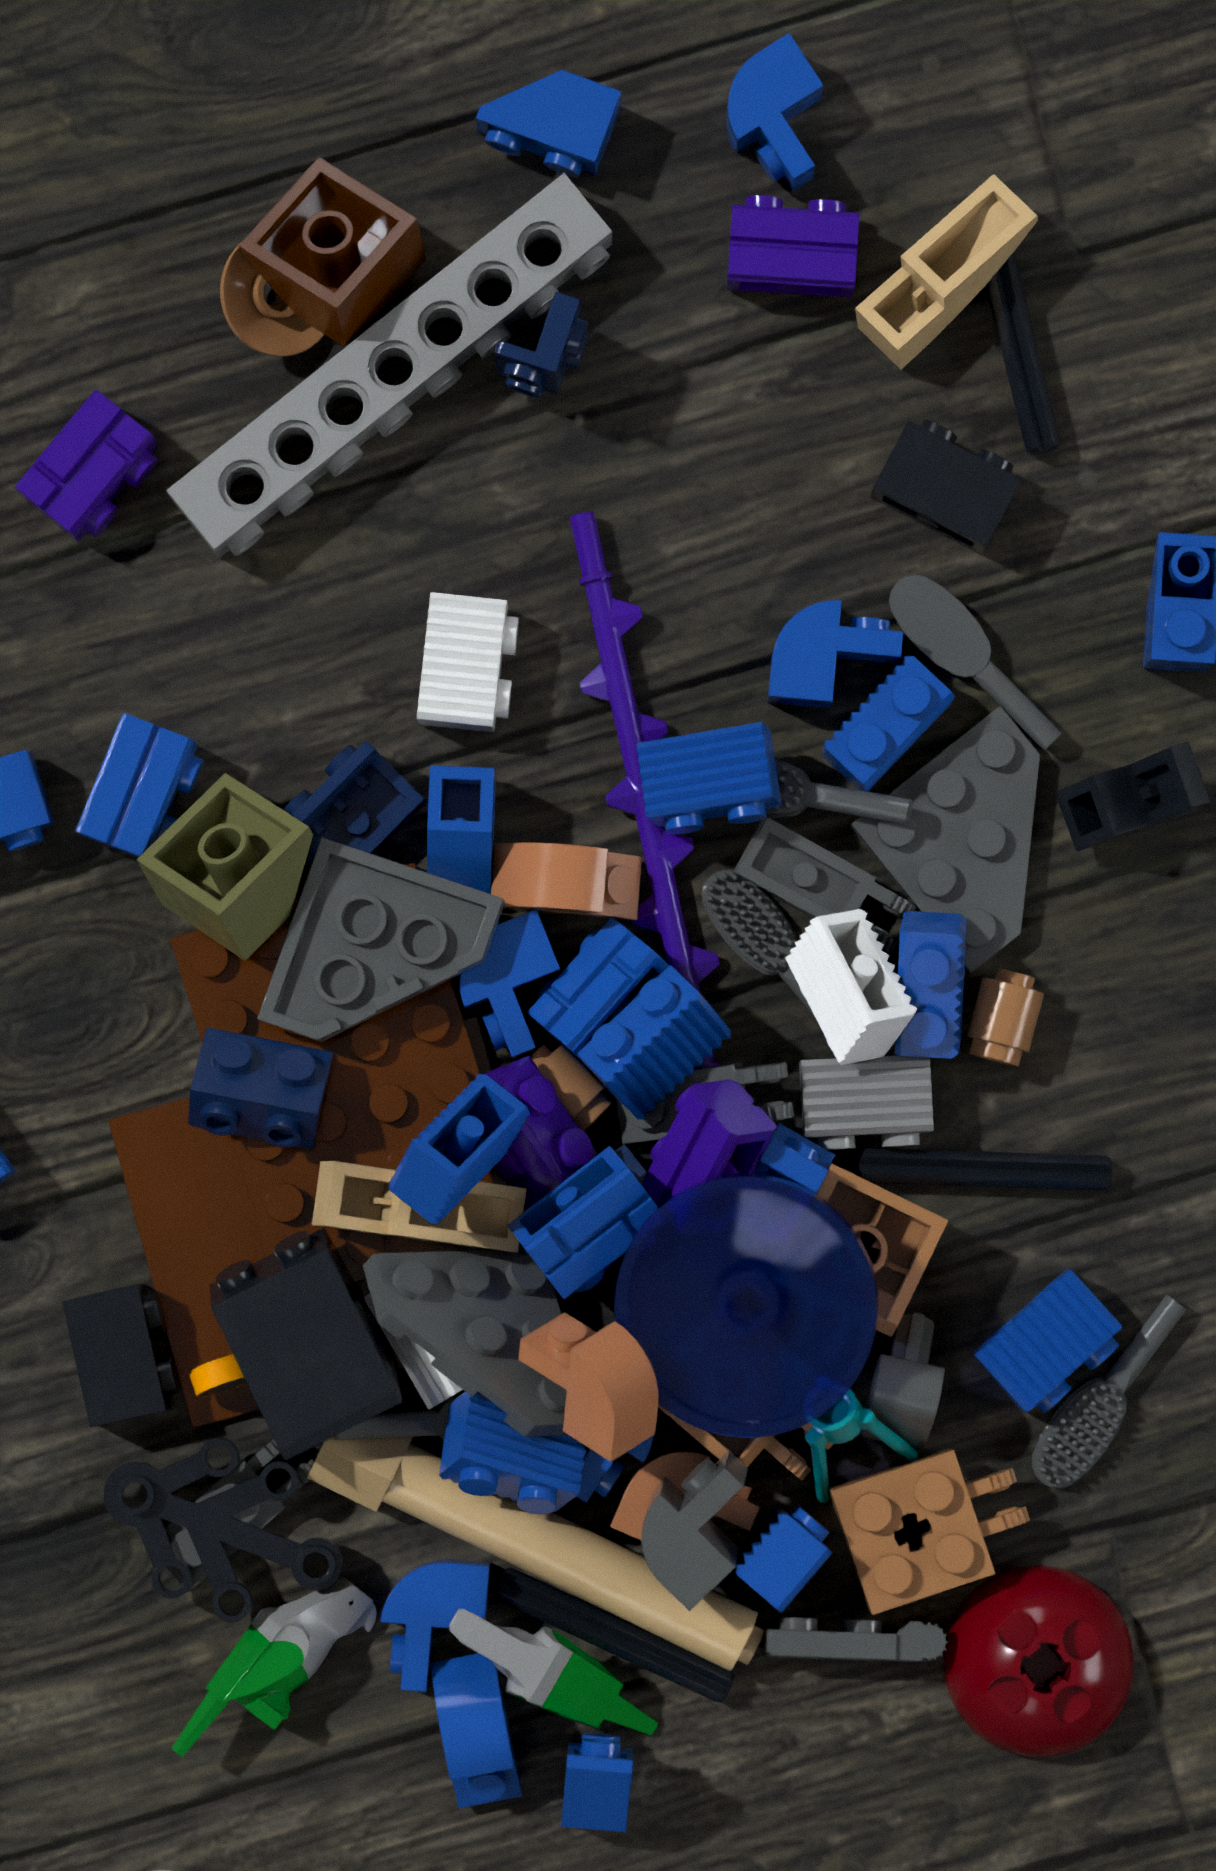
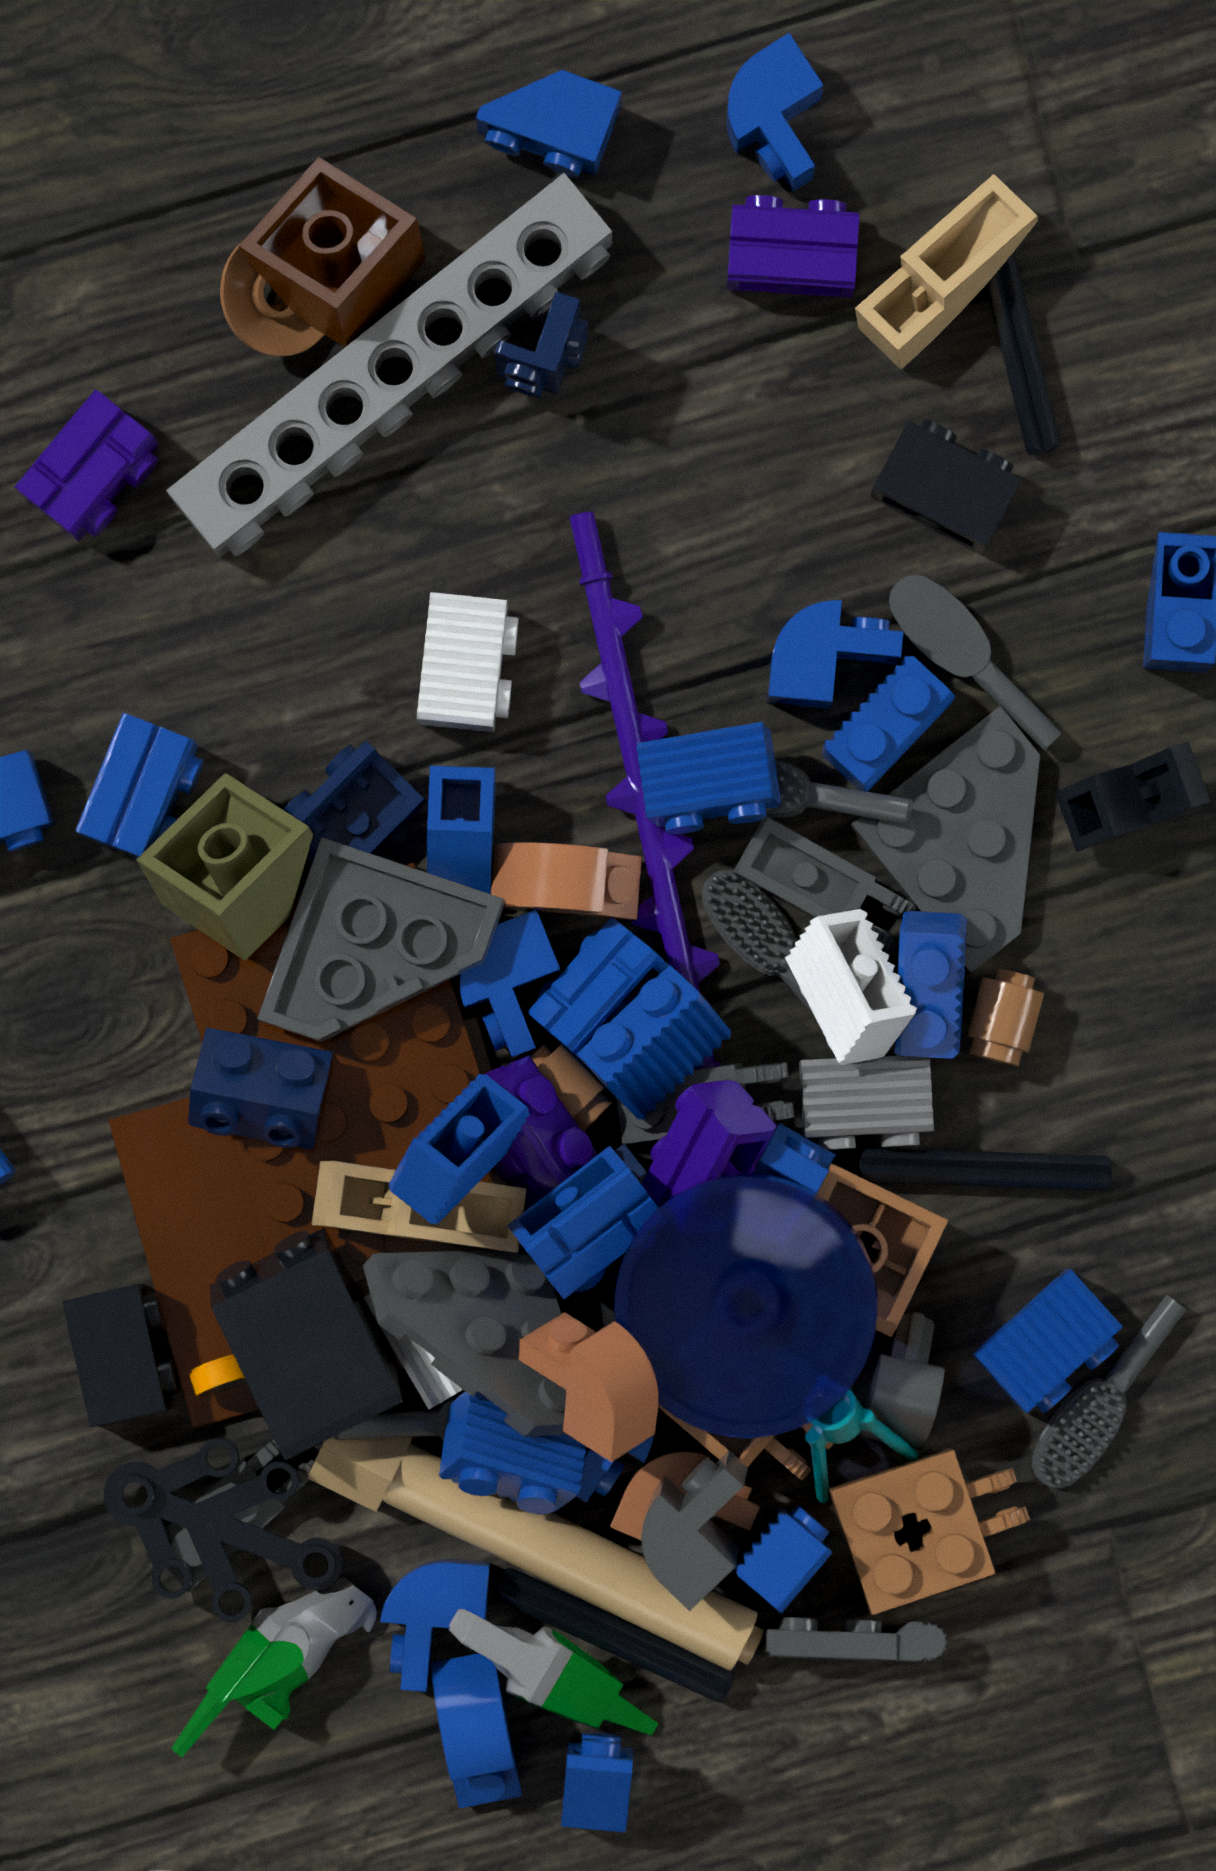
dark red piece [943,1565,1134,1758] -> none

